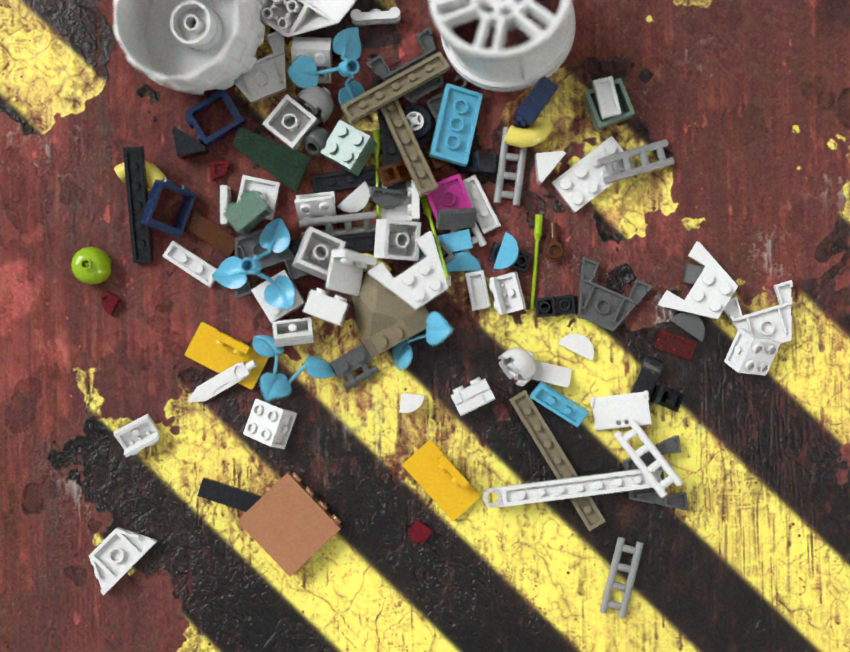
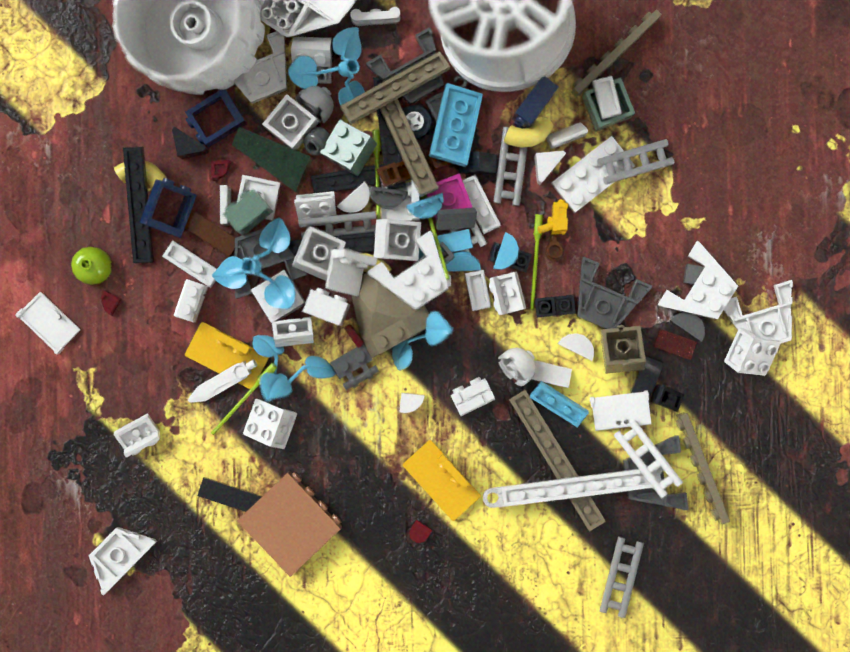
none -> white door [15,292,80,355]
none -> white brick [174,279,208,322]
none -> lime piece [211,363,277,435]
none -> dark red tile [344,324,364,348]
none -> medium azure tile [406,193,444,219]
none -> yellow piece [537,199,568,235]
none -> white slope [546,123,588,149]
none -> dark tan plate [571,9,662,98]
none -> dark tan brick [601,325,646,374]
none -> dark tan plate [676,412,730,524]

